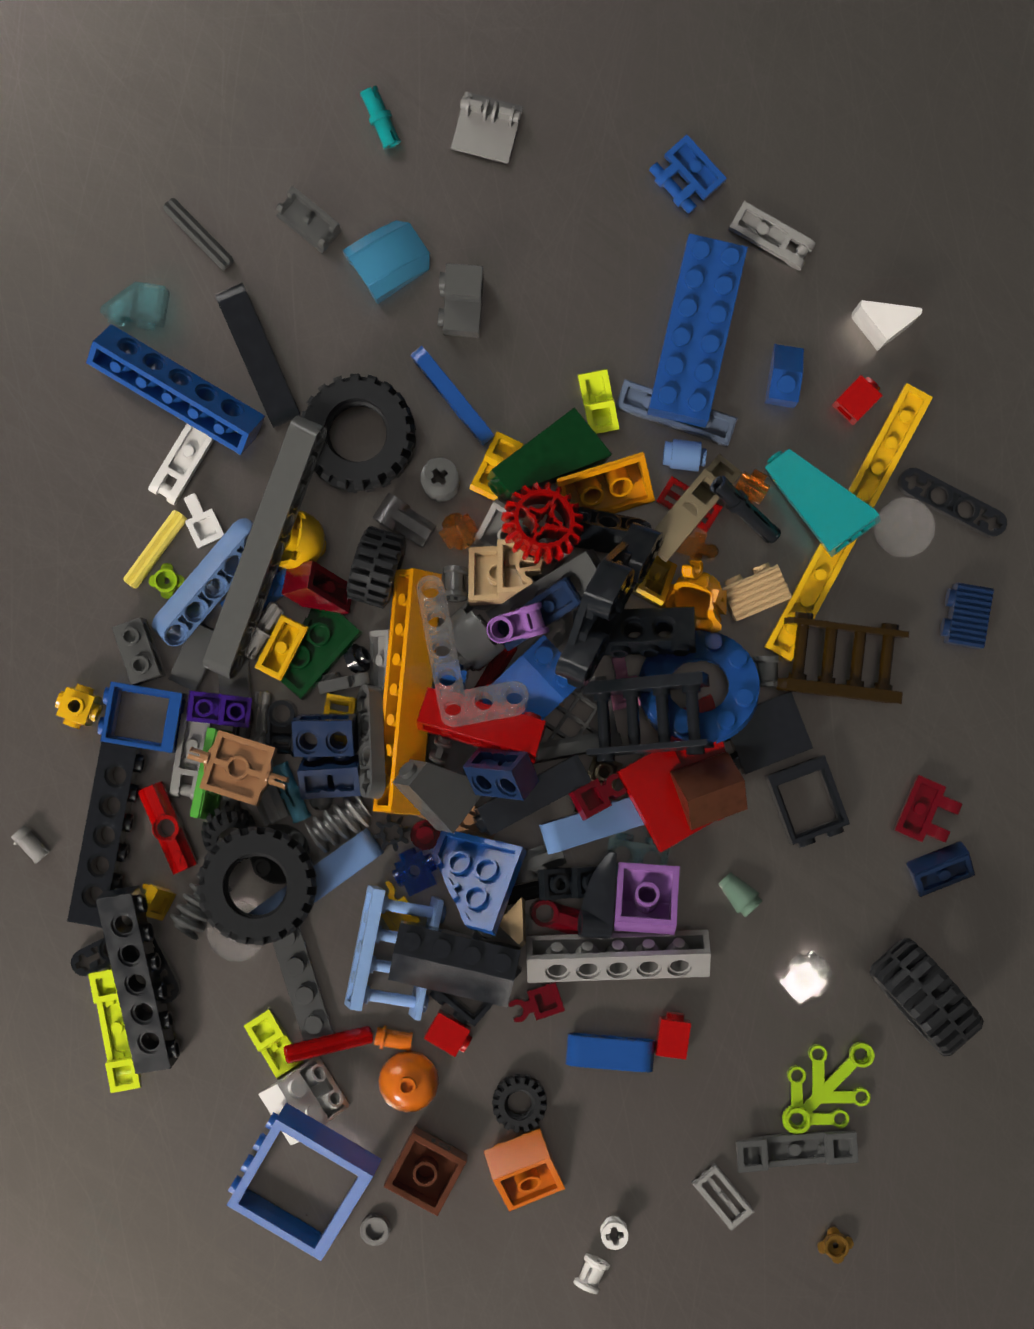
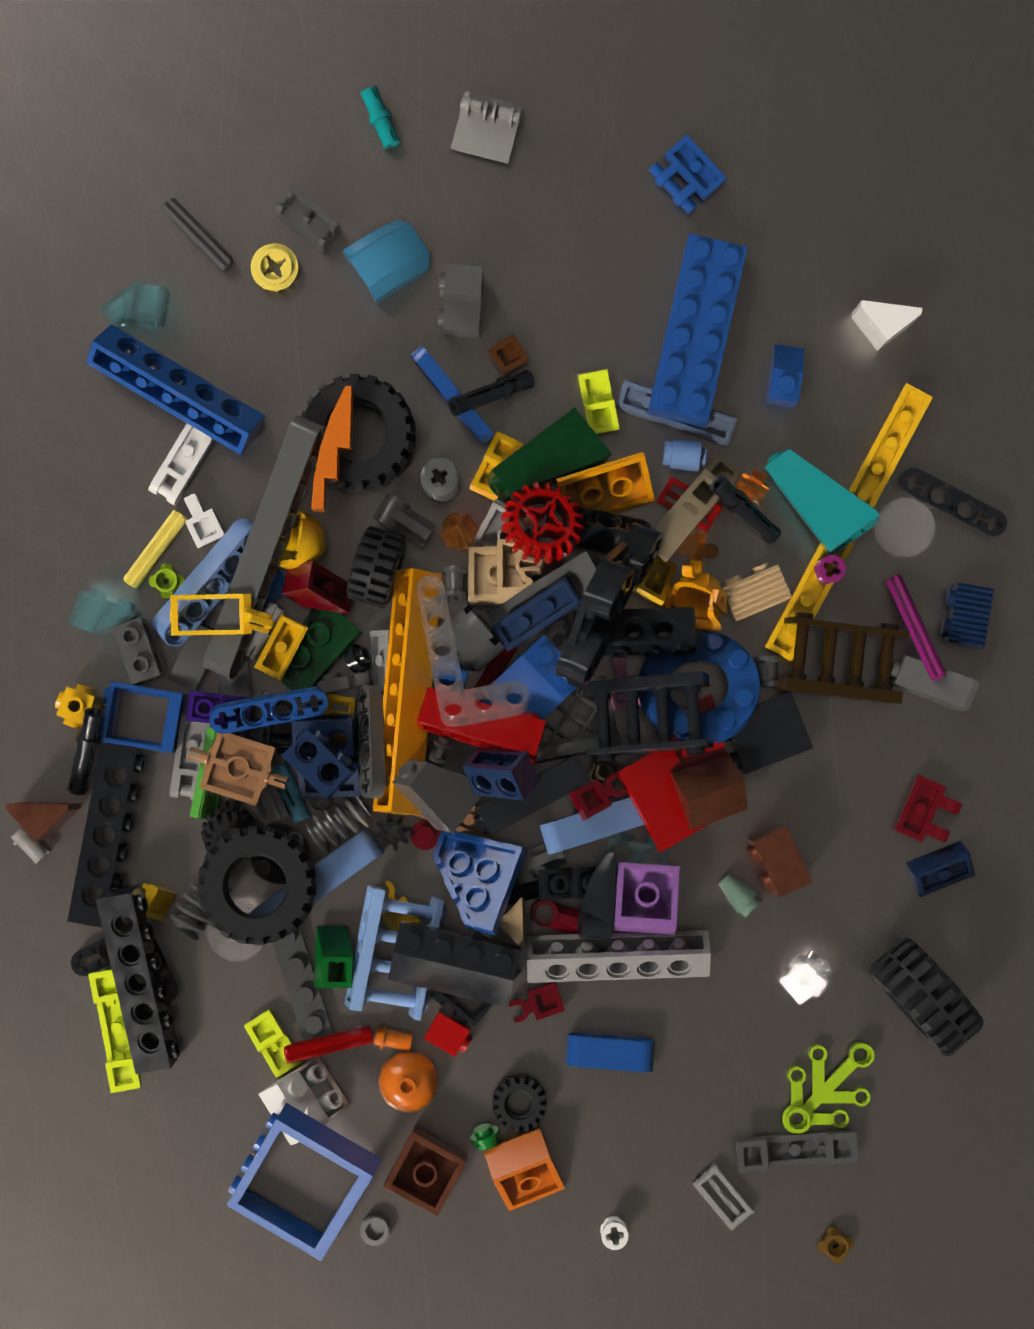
red piece [137,781,198,875] -> none
black beam [215,283,301,428] -> none
clear blue brick [392,847,438,897] -> none
medium lavender piece [486,602,550,643] -> none
white bush [573,1253,610,1294] -> none
red brick [654,1011,691,1060] -> none
light grey plate [729,201,816,270] -> none
black window [765,755,850,848] -> none
red brick [832,375,883,425] -> none
none -> copper slope [6,802,80,841]
none -> clear light blue slope [67,587,142,636]
none -> black pin [67,708,104,796]
none -> yellow sword [170,594,274,635]
none -> blue beam [209,687,328,734]
none -> light yellow gear [251,243,299,292]
none -> dark blue brick [282,729,356,799]
none -> orange slope [311,386,354,512]
none -> green slope [314,926,353,988]
none -> black pin [448,370,535,417]
none -> green plate [470,1123,500,1150]
none -> reddish brown plate [488,334,529,376]
none -> copper brick [746,824,813,898]
none -> magenta bush [814,555,846,584]
none -> magenta axle [887,574,946,681]
none -> dark grey slope [890,655,980,711]

